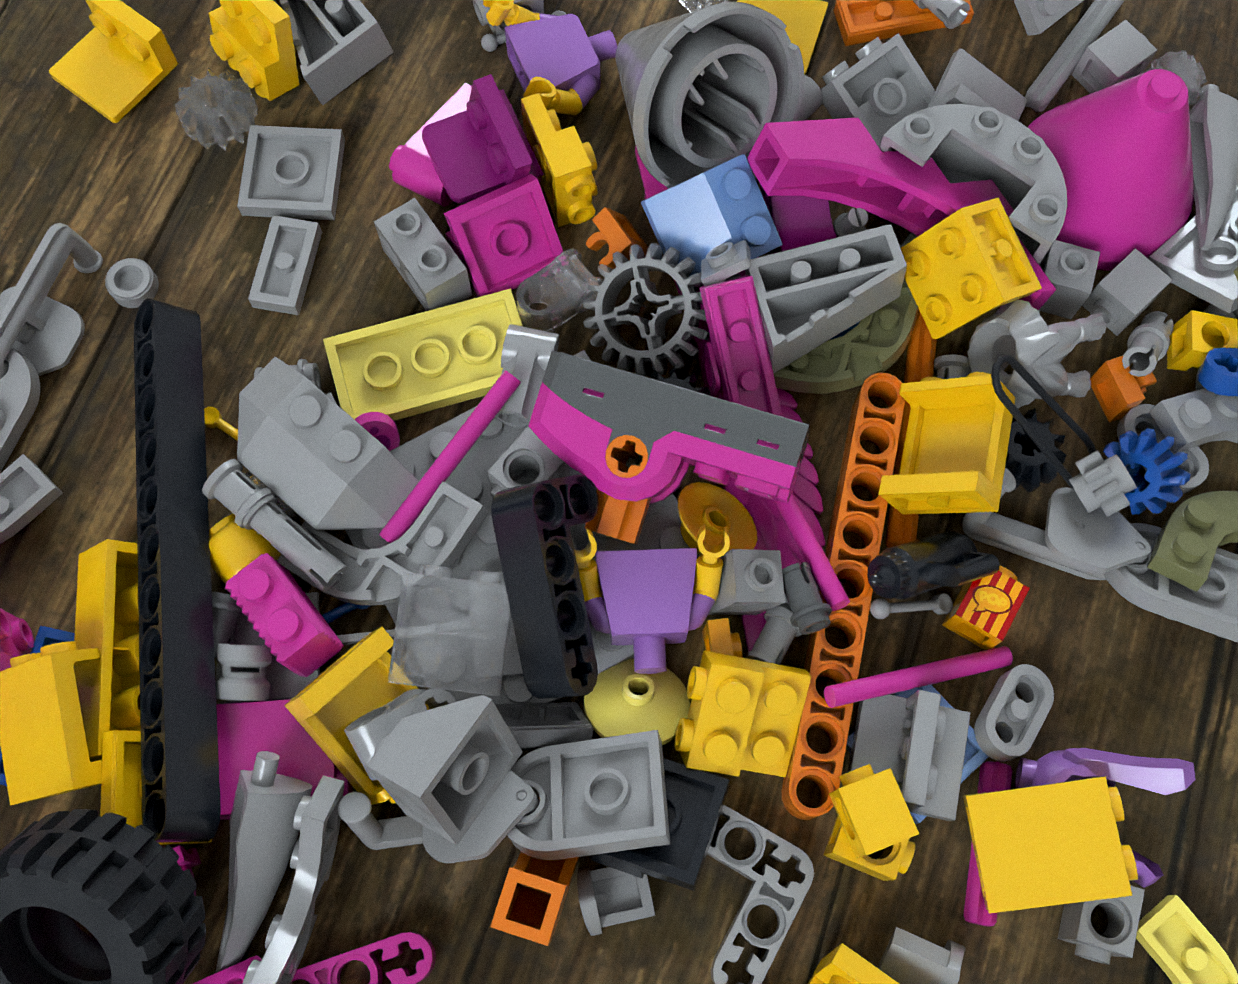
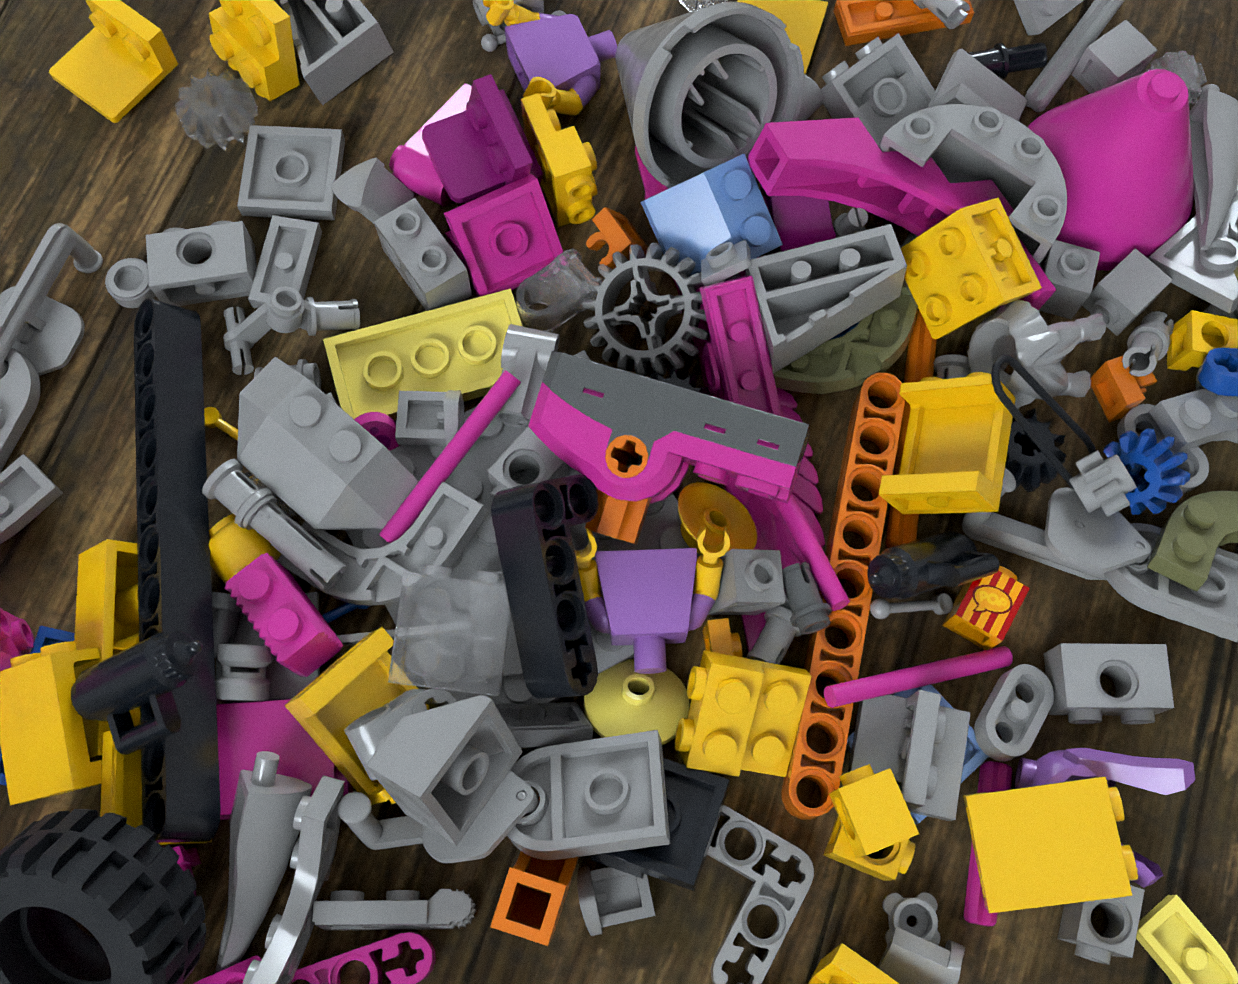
none -> black piece [71,631,203,755]
none -> light grey brick [146,221,257,306]
none -> light grey pin [223,286,360,375]
none -> light grey hinge [312,889,477,930]
none -> light grey tile [331,158,414,224]
none -> light grey tile [395,390,464,446]
none -> light grey plate [883,892,941,945]
none -> black axle [967,42,1047,80]
none -> light grey brick [1043,643,1174,725]

